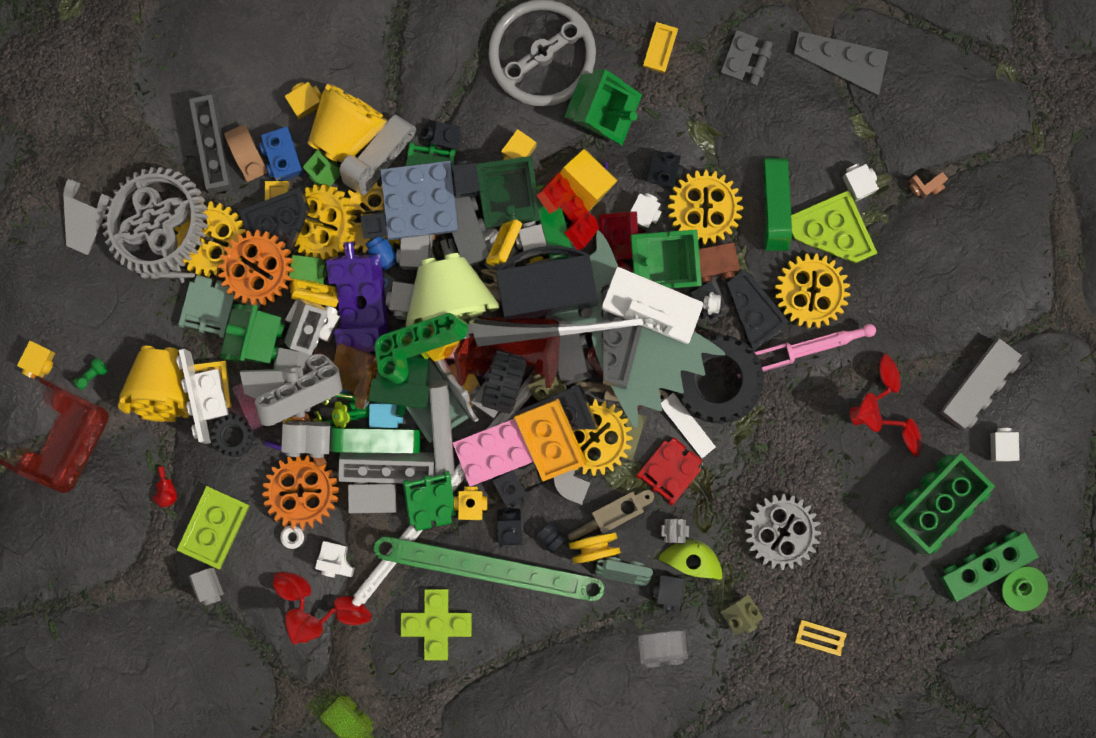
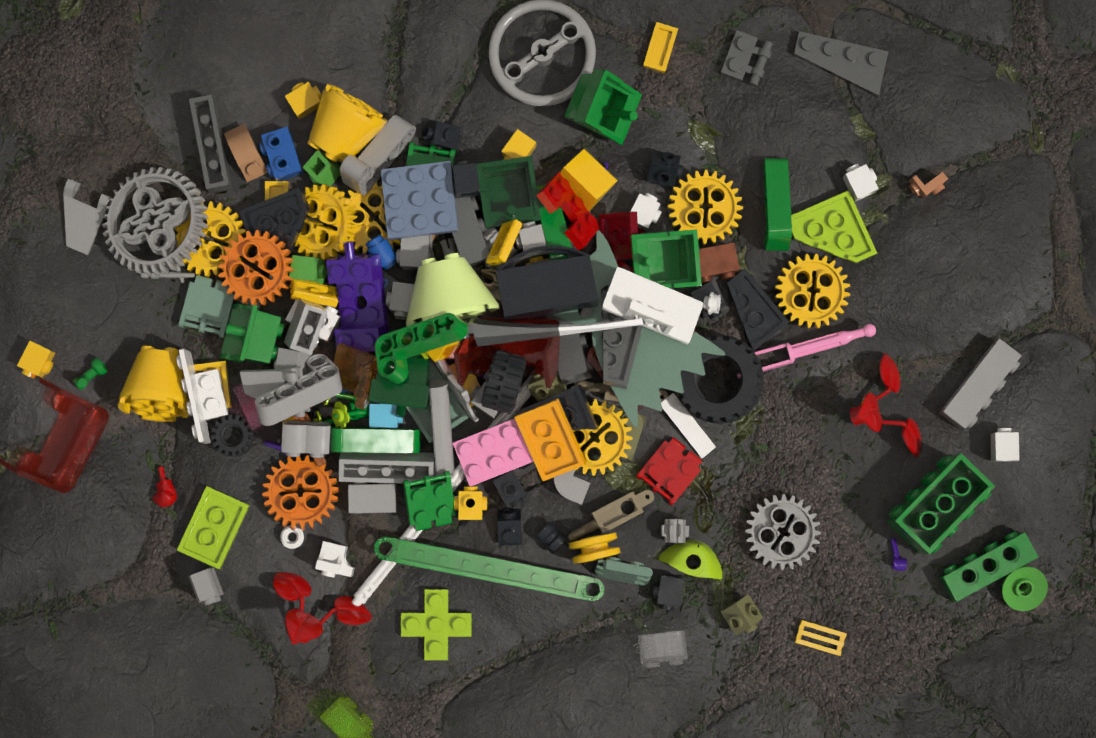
black brick [361,209,387,239] -> none
none -> dark purple hand [890,538,907,571]

